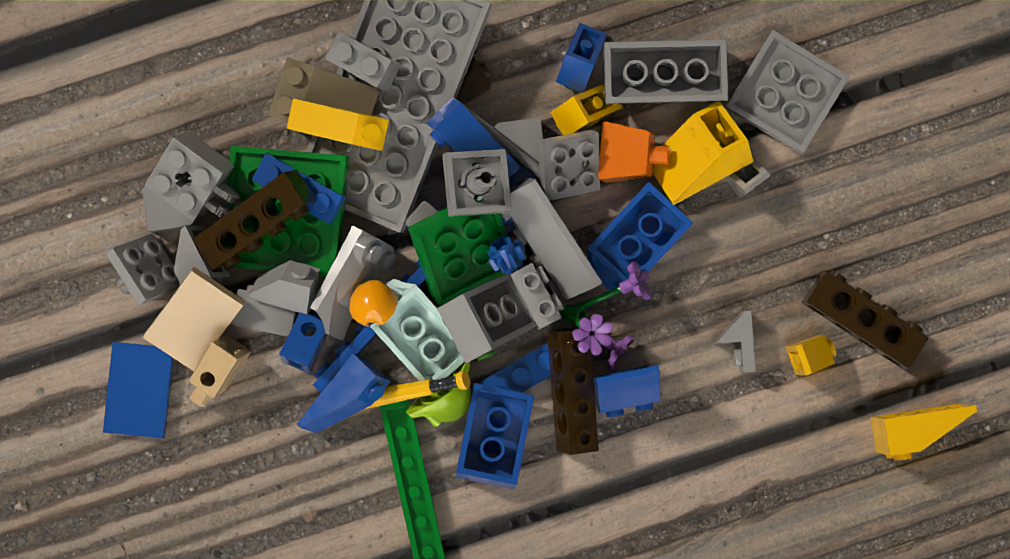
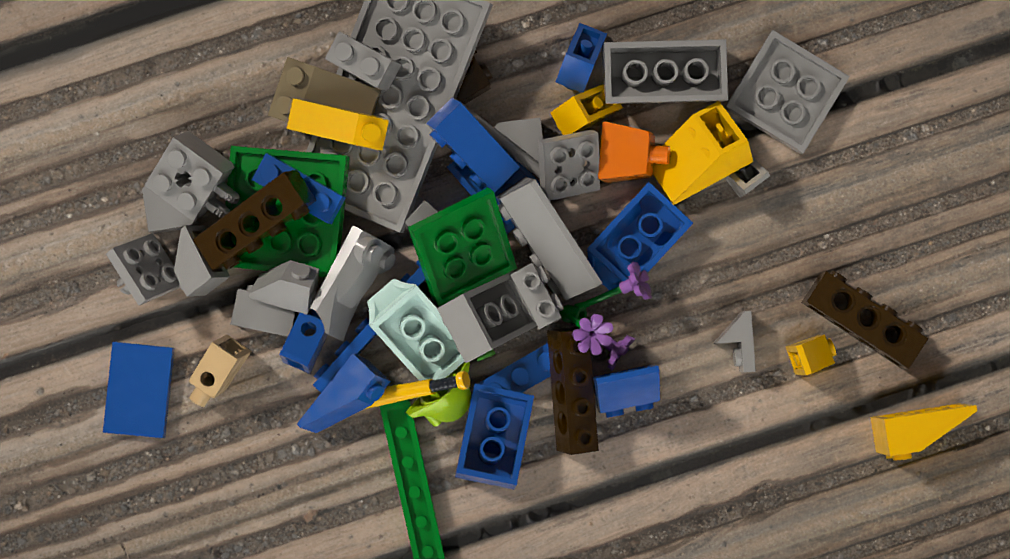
tan tile [143,267,245,371] -> none
light orange hair [349,280,398,327] -> none
light grey plate [443,149,512,217] -> none
blue gear [487,236,527,274] -> none

